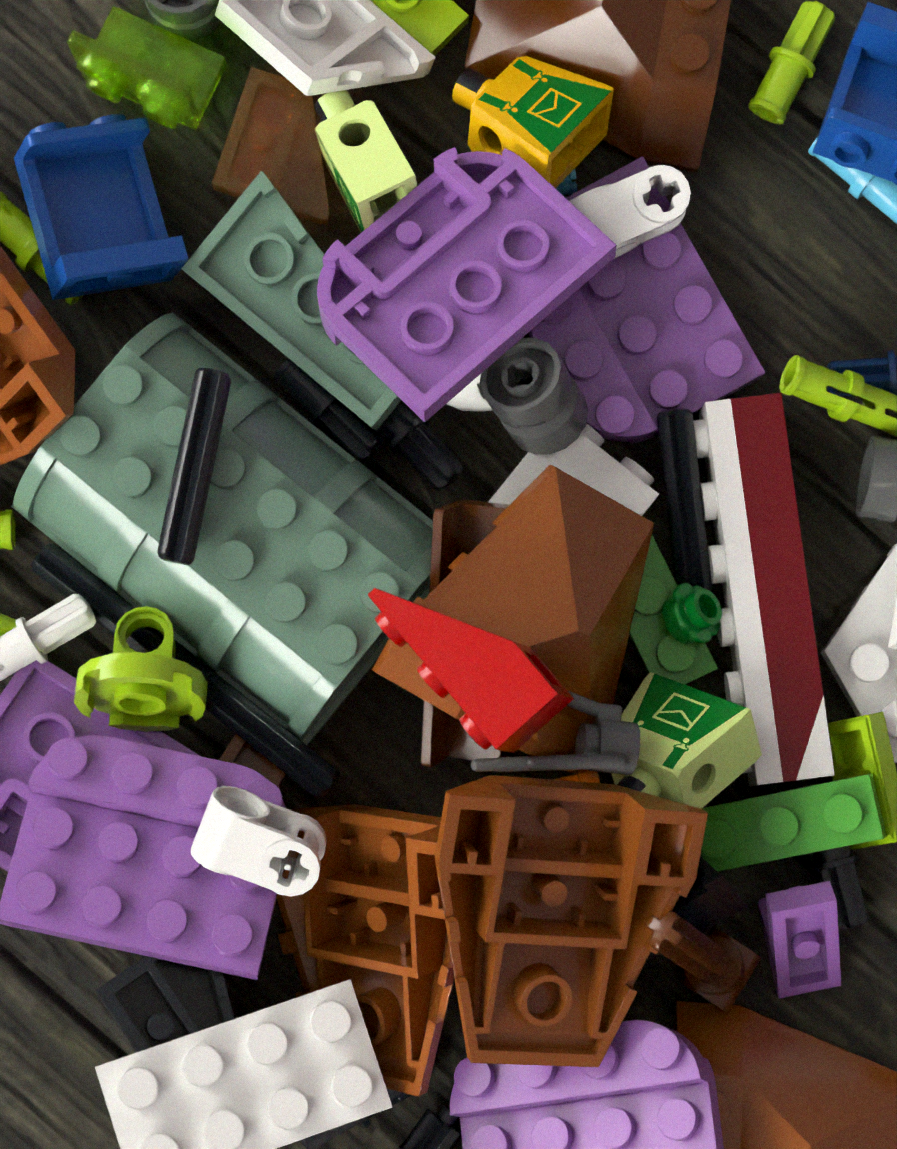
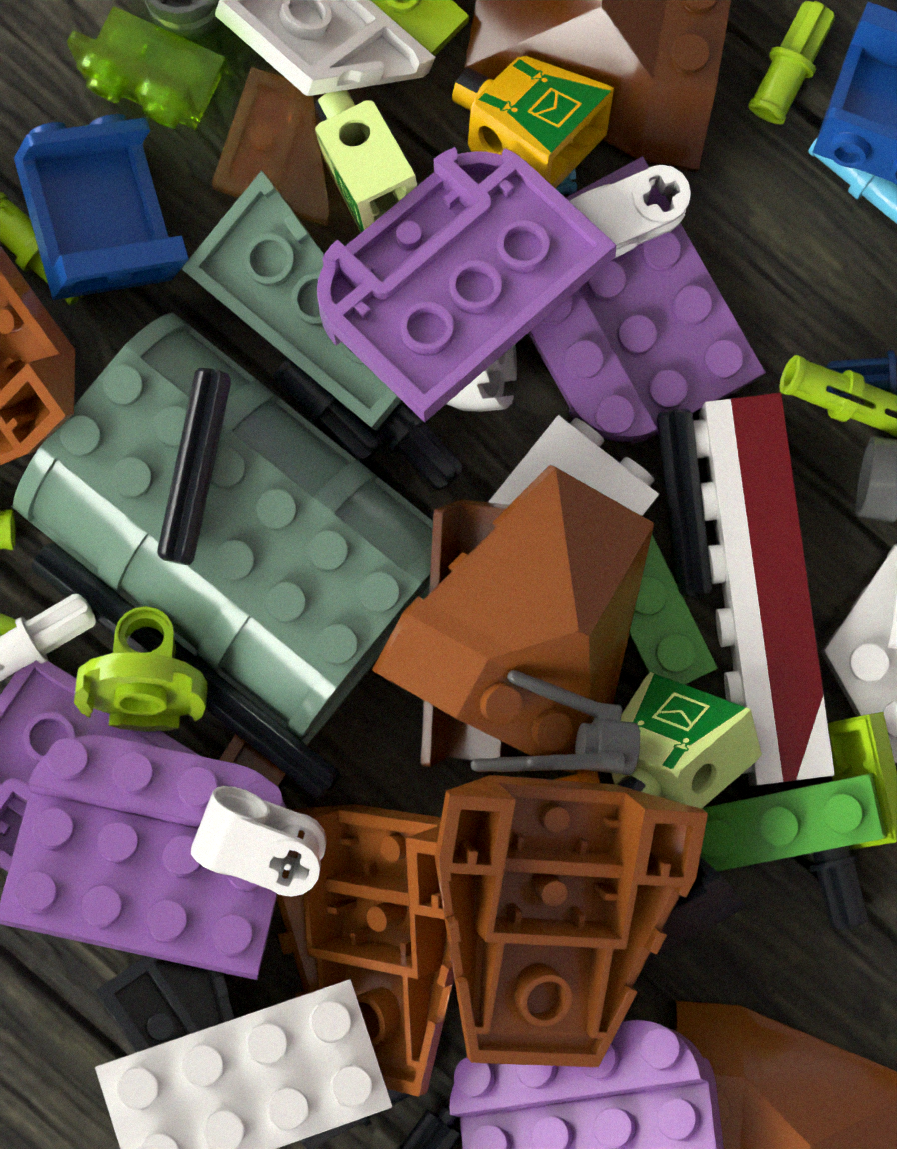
red slope [367,588,574,753] -> none
dark grey wheel [480,337,588,455] -> none
reddish brown axle [645,911,762,1013] -> none
green plate [662,583,722,644] -> none
medium lavender slope [758,881,841,998] -> none

